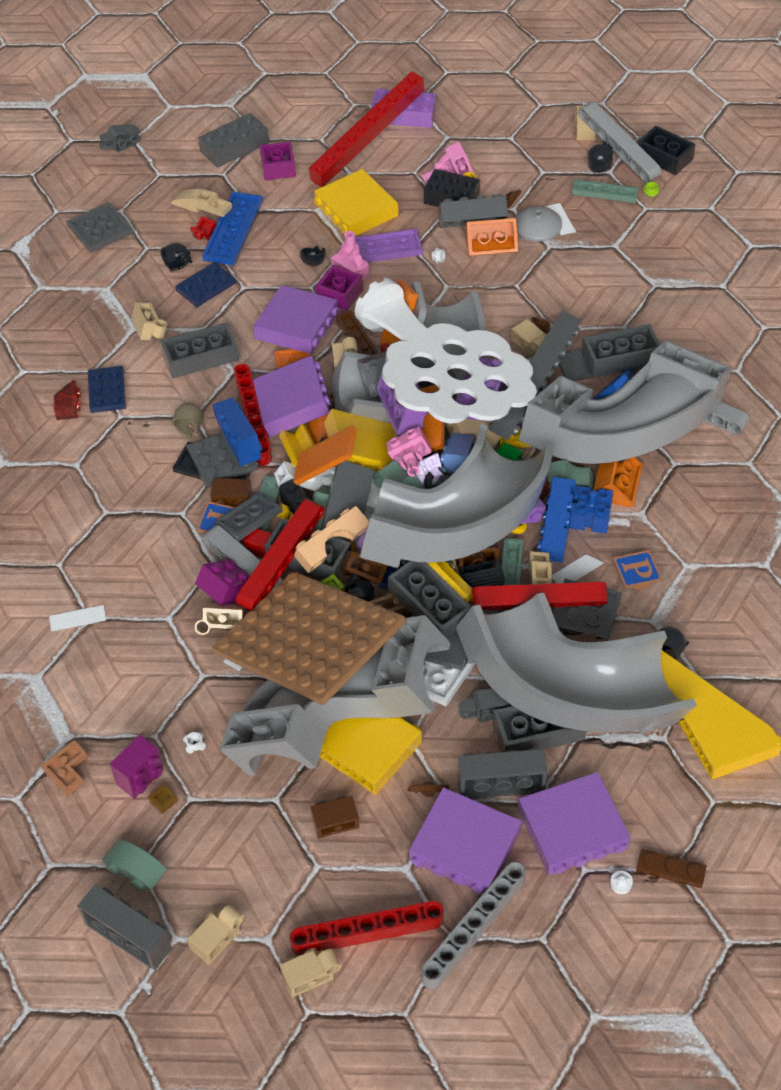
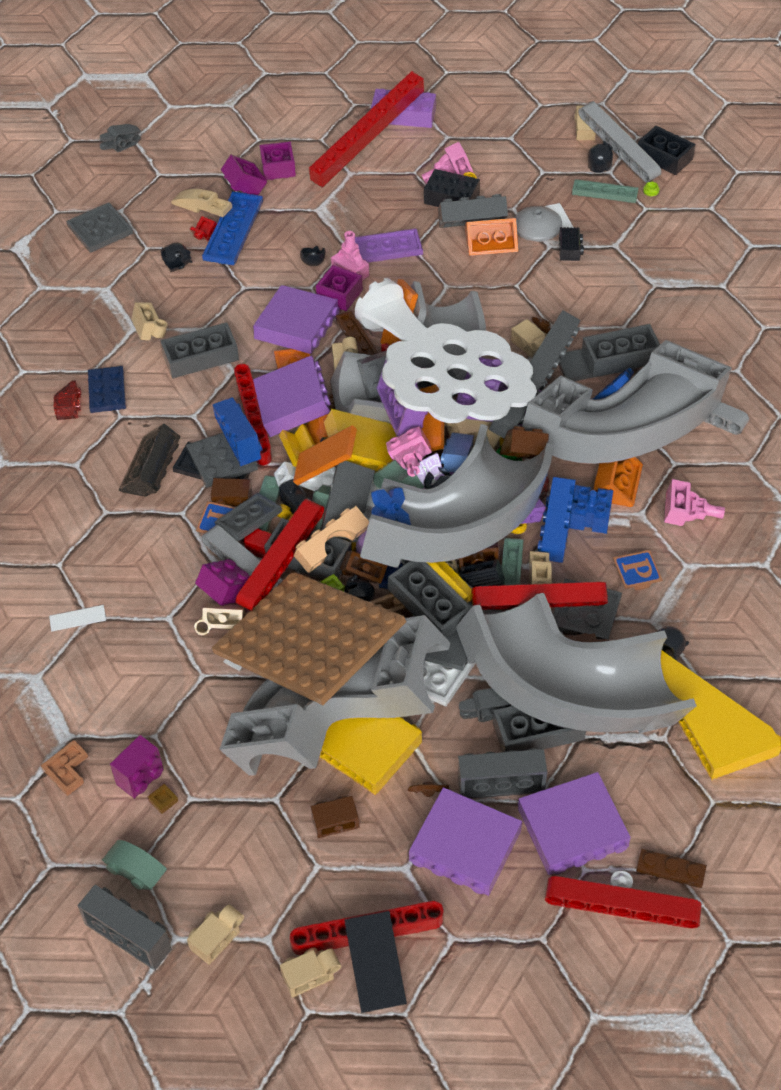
dark tan helmet [172,403,206,438] -> none
dark blue plate [175,262,236,308] -> none
white plate [183,732,206,753] -> none
dark grey brick [198,113,269,168] -> none
yellow brick [314,169,398,236] -> none
light grey beam [422,862,525,989] -> none
white plate [432,248,445,264] -> none
reddish brown piece [506,190,521,208] -> none
sand green brick [547,460,596,492] -> none
white sticker [552,555,604,583] -> none
none -> clear smoke slope [119,424,181,497]
none -> magenta brick [221,154,267,195]
none -> black tile [344,911,407,1013]
none -> blue plant [371,488,411,525]
none -> reddish brown slope [500,426,549,459]
none -> red beam [545,876,702,929]
none -> black brick [559,227,584,261]
none -> bright pink brick [664,479,725,526]

